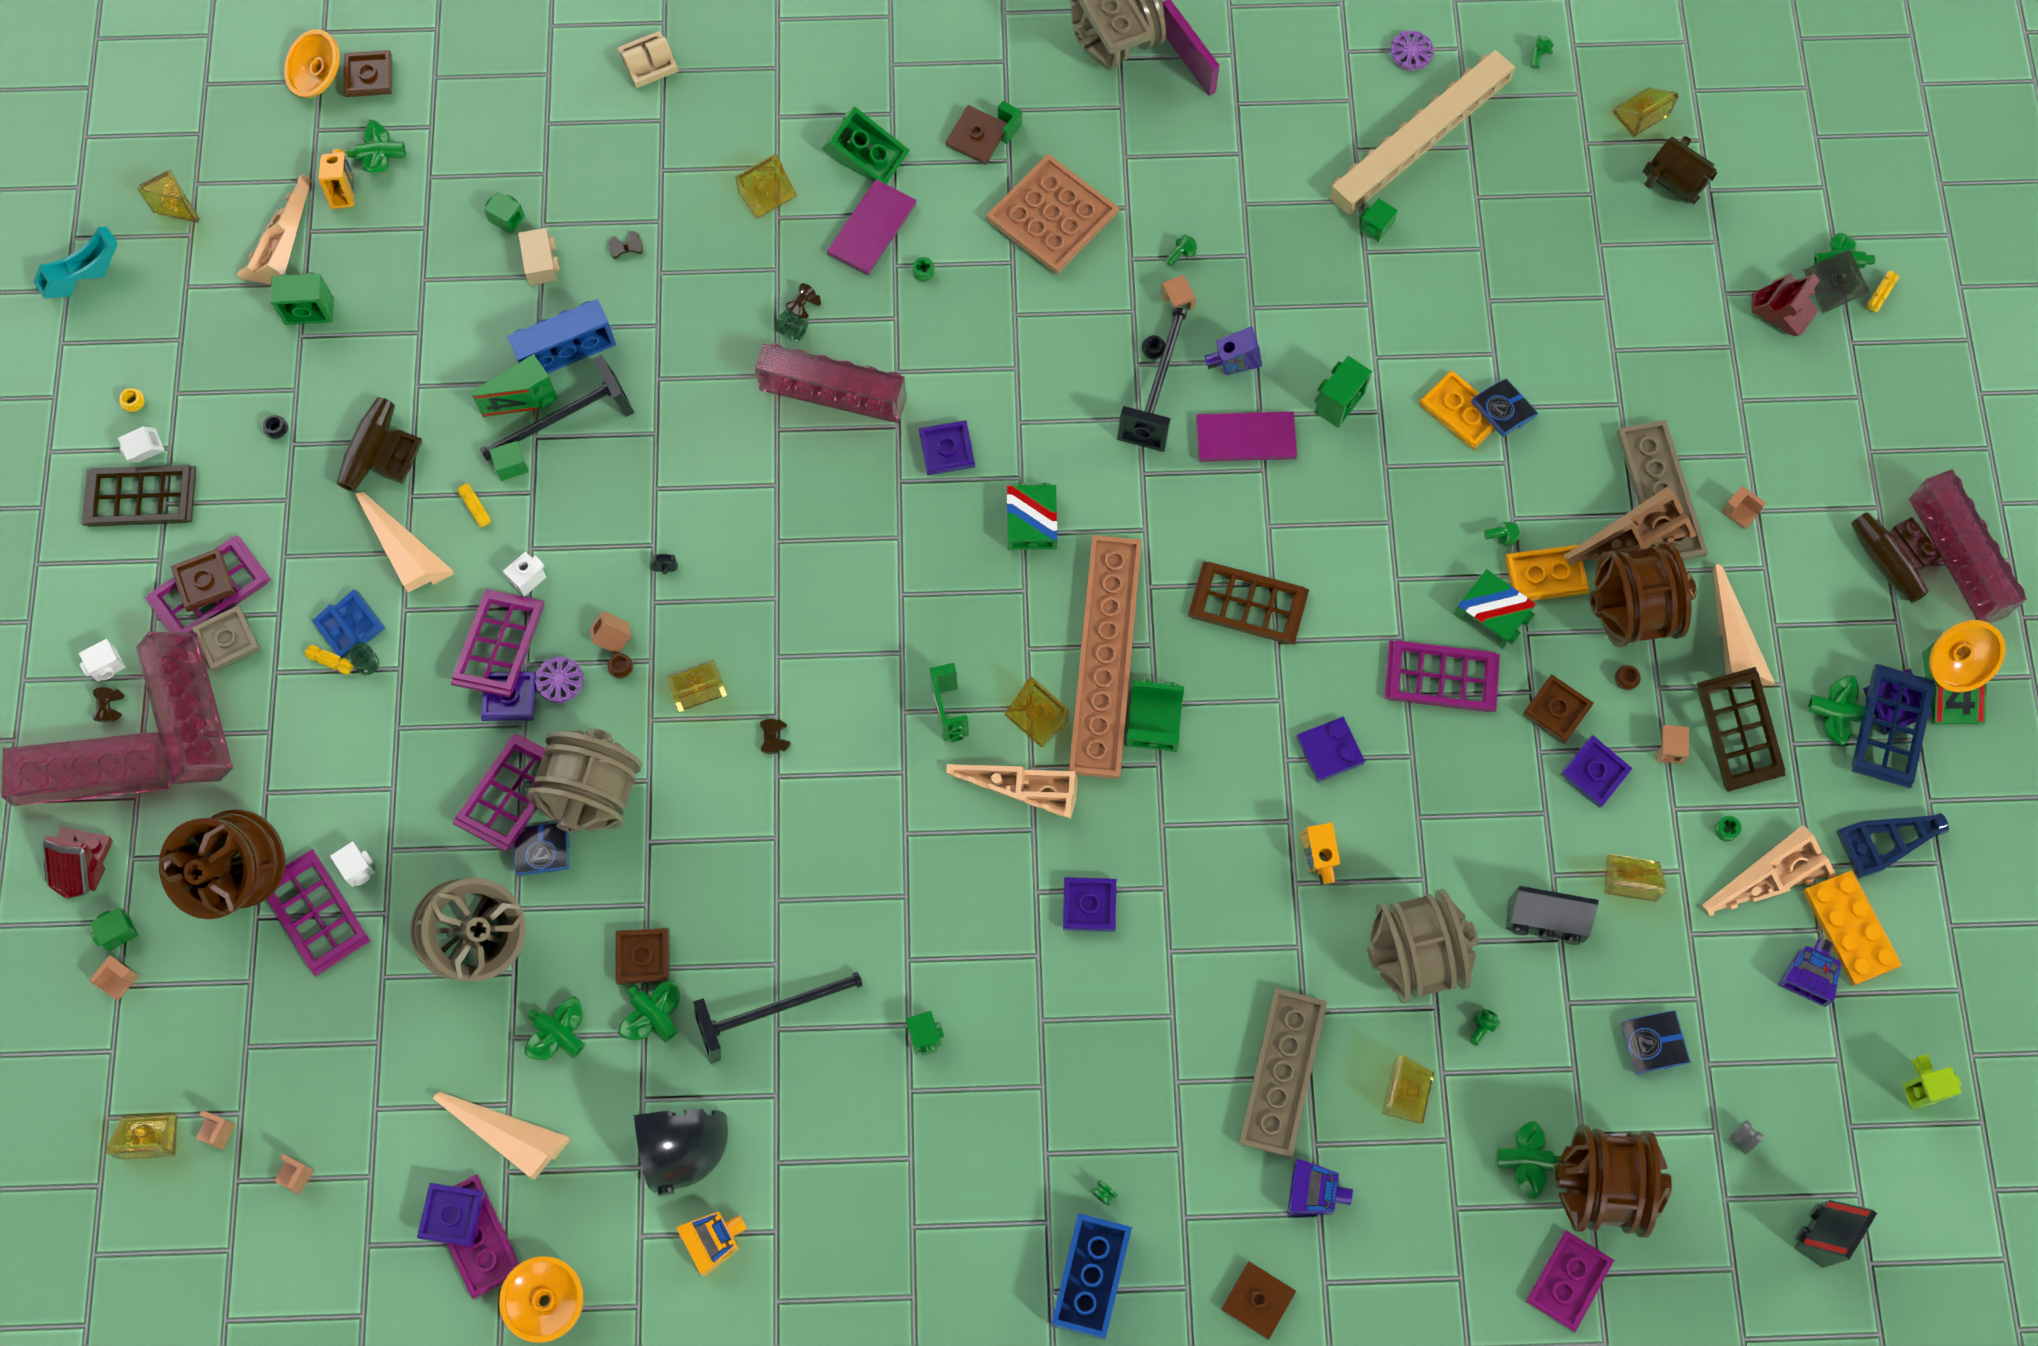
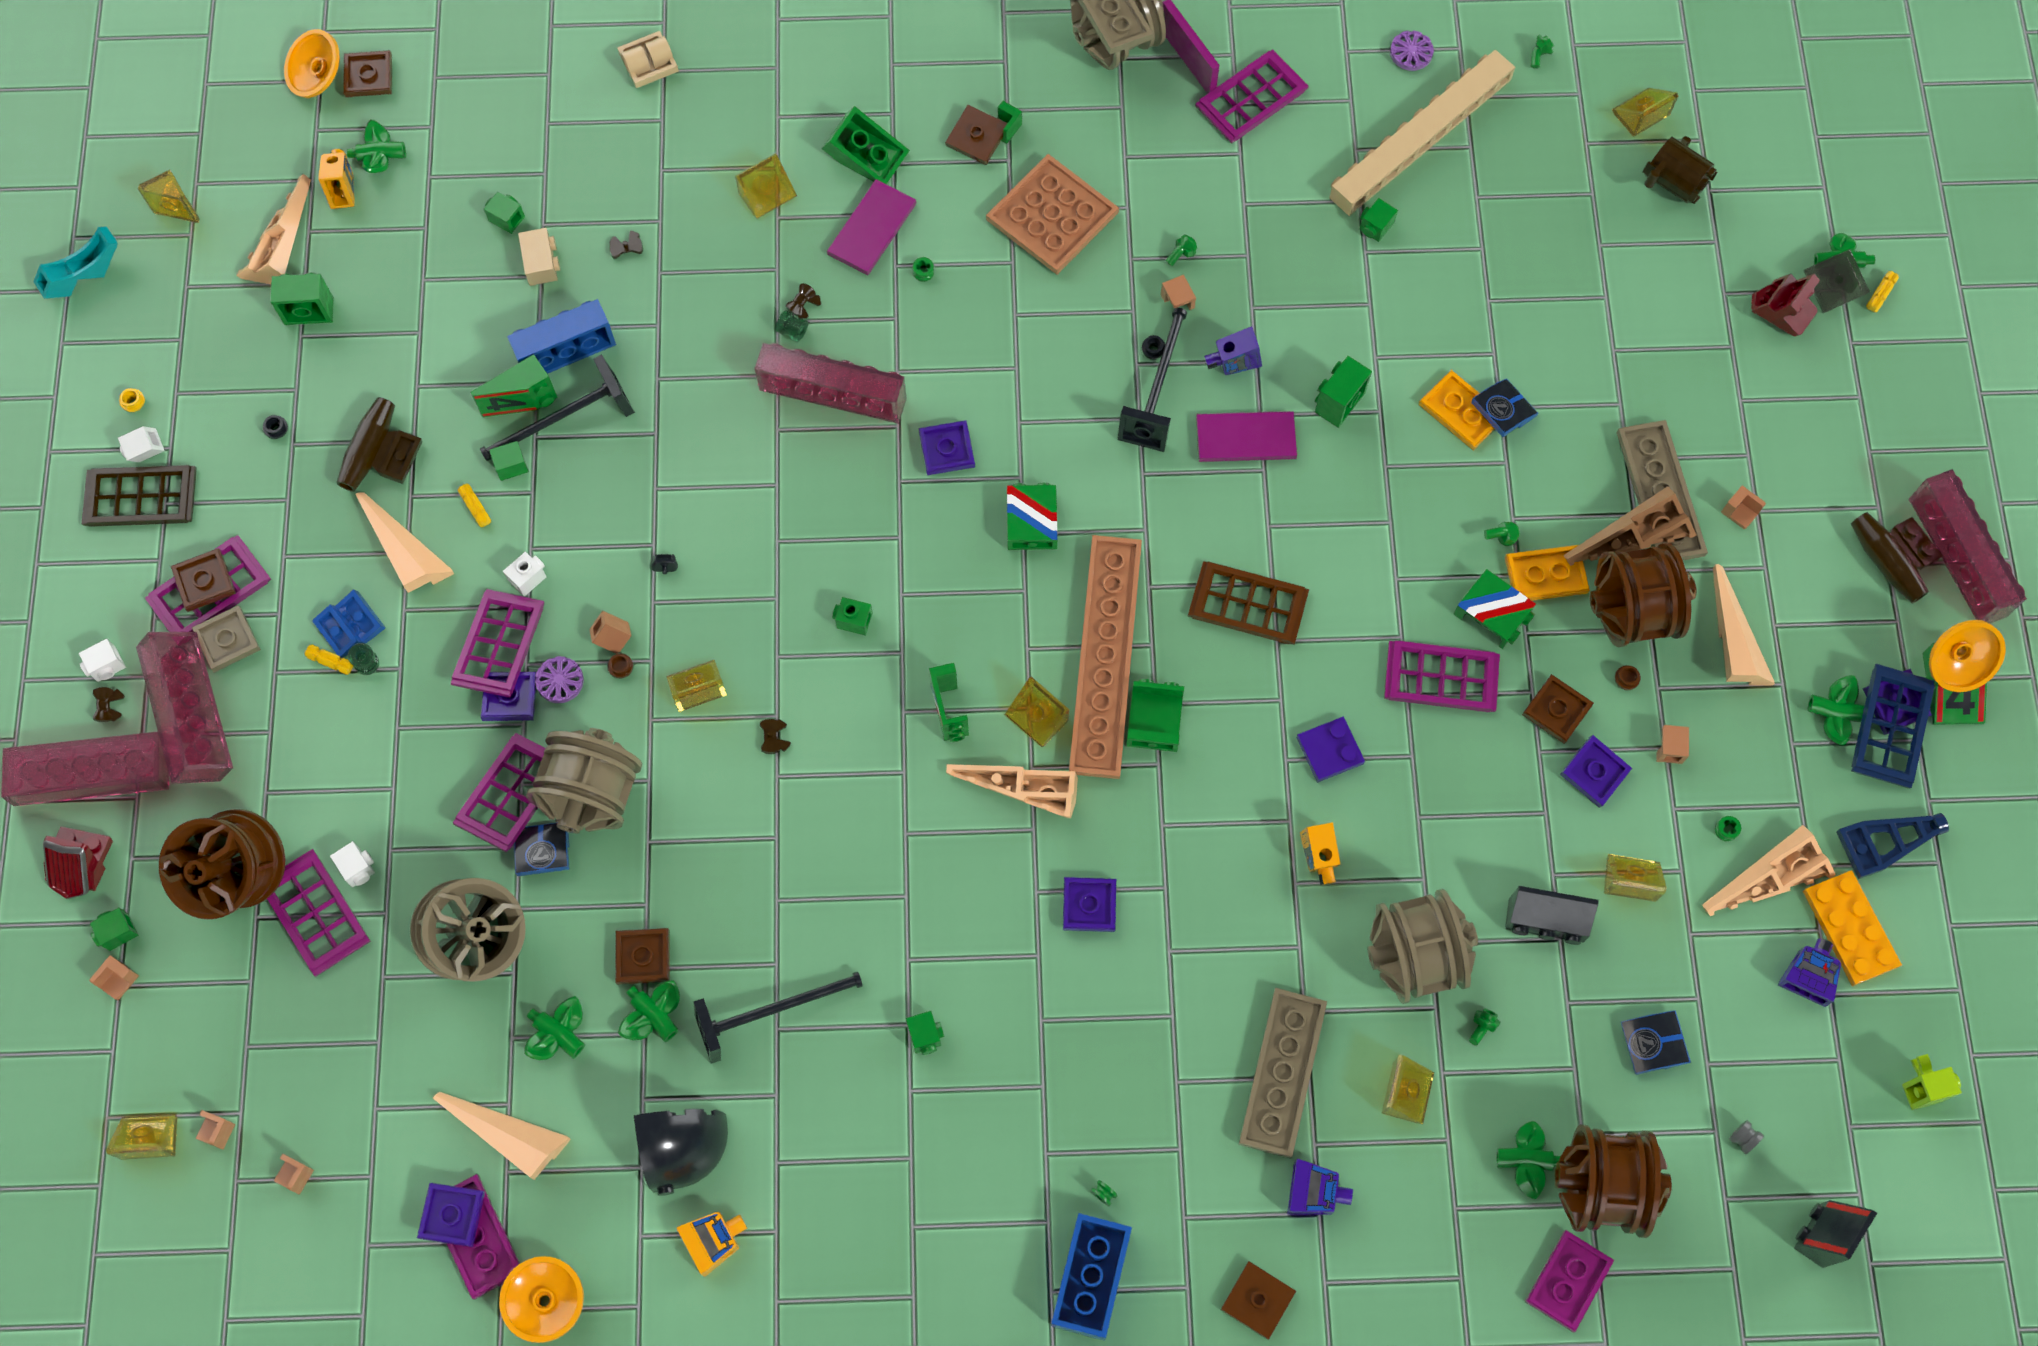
dark brown piece [1697,667,1786,792] -> none
none -> green brick [832,597,873,636]
none -> magenta piece [1195,49,1309,143]

